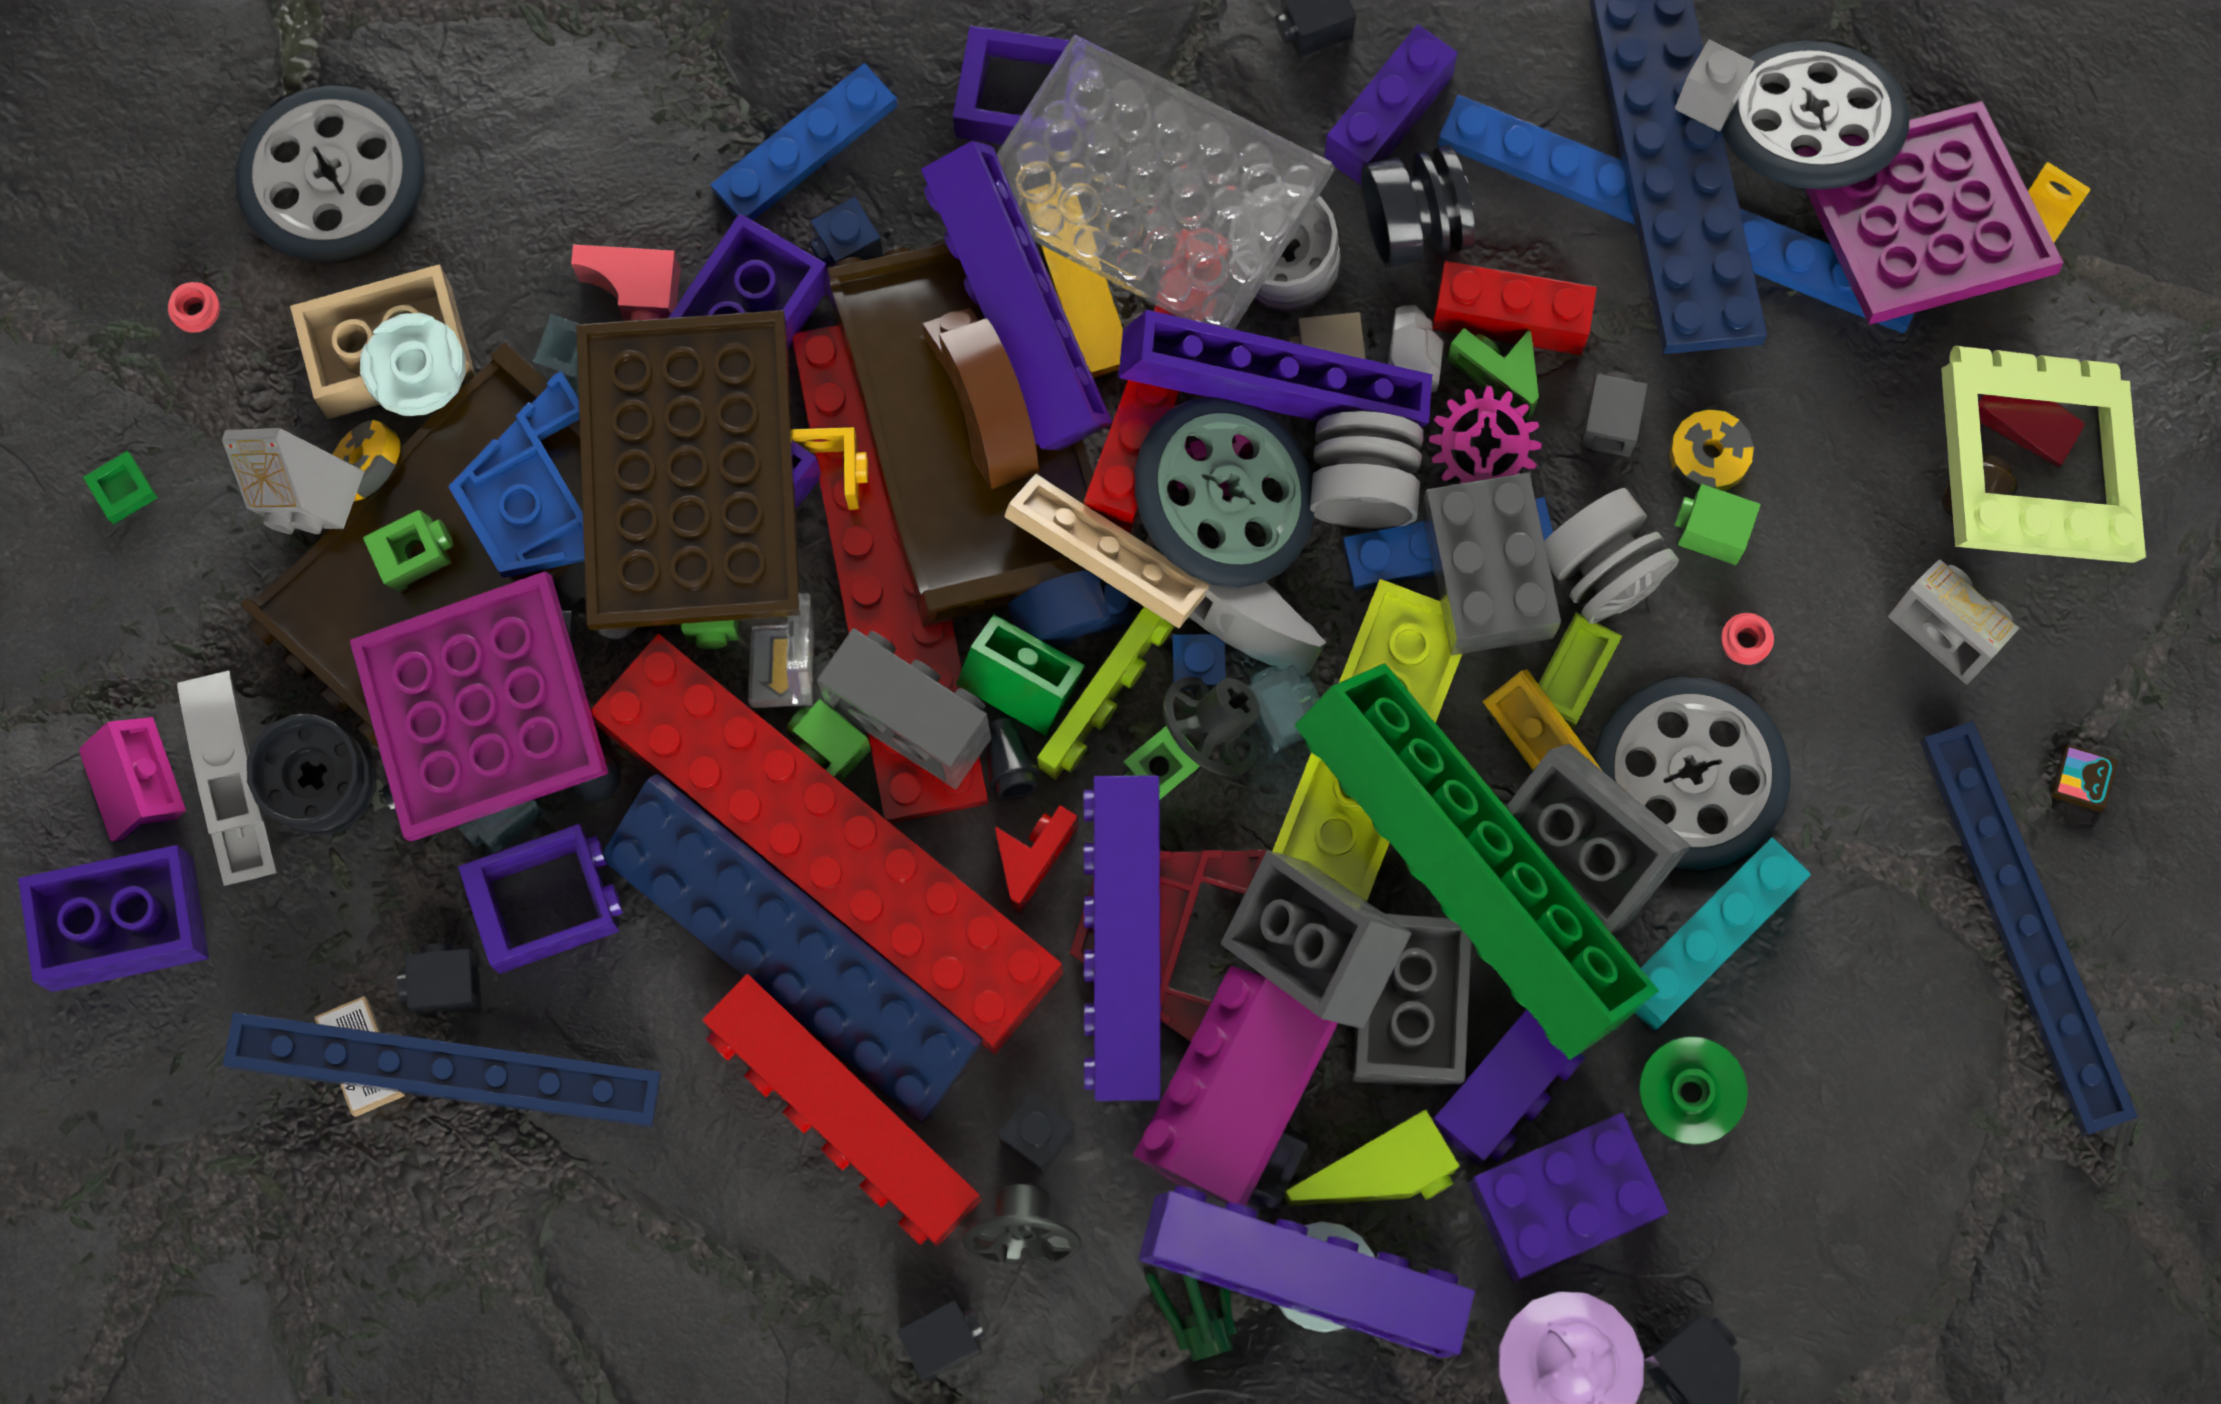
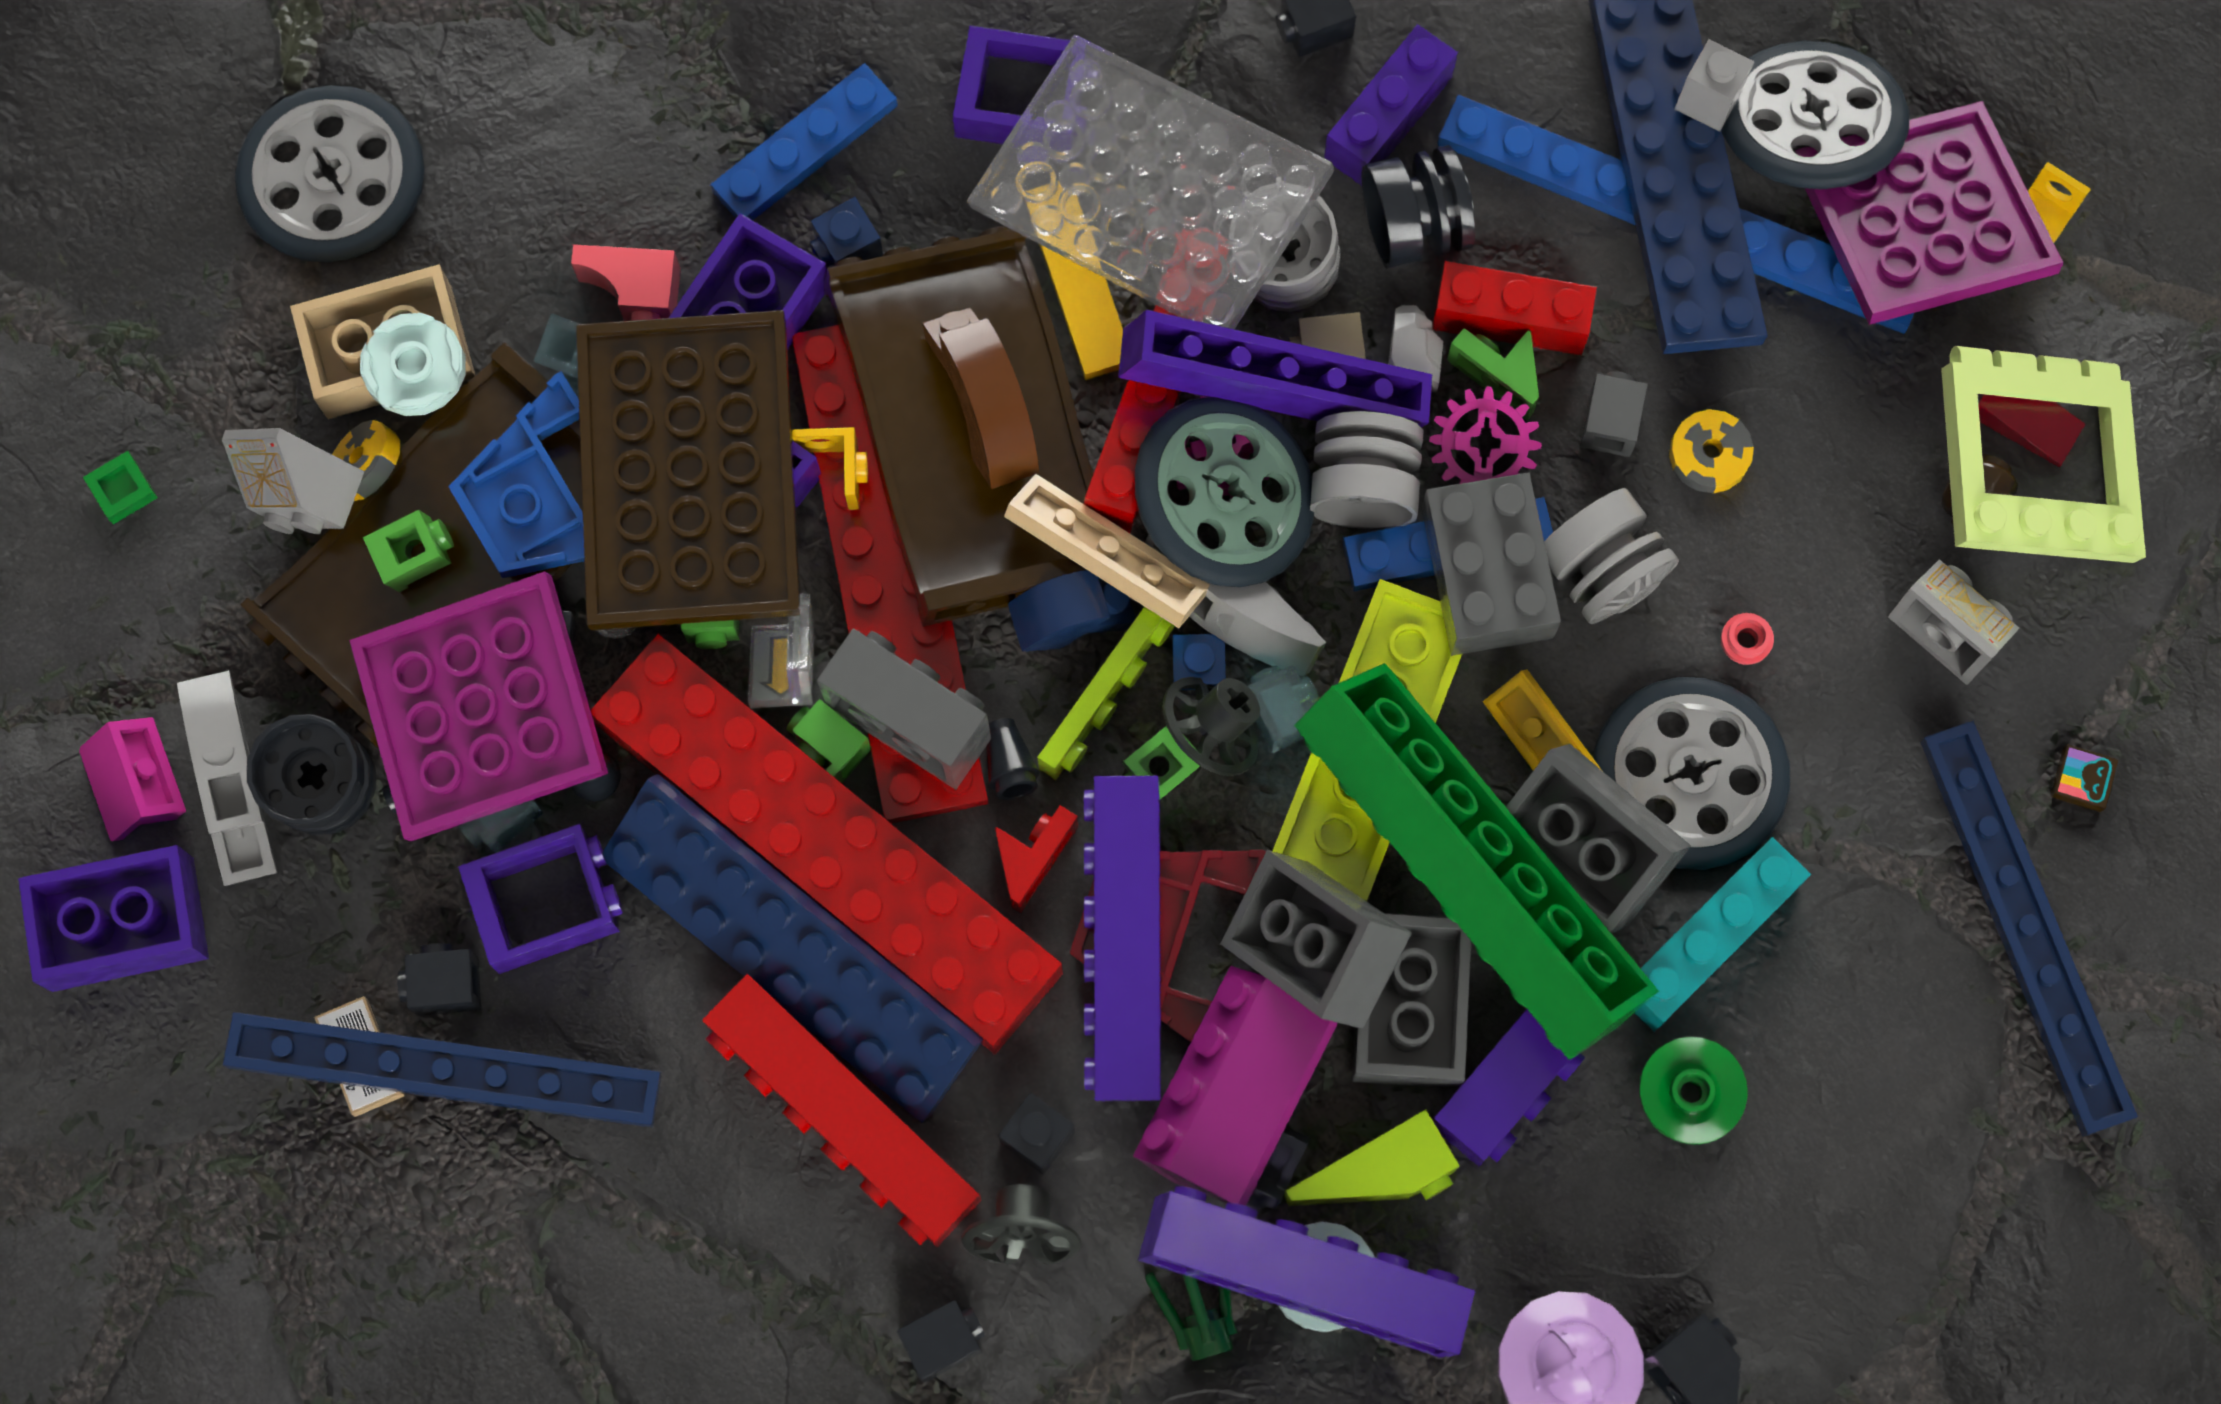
coral plate [168,282,220,333] -> none
dark purple brick [921,140,1112,451] -> none
green brick [956,614,1085,736] -> none
dark purple brick [1468,1112,1669,1283] -> none
lime tile [1538,612,1622,729] -> none
bright green brick [1674,484,1761,565] -> none

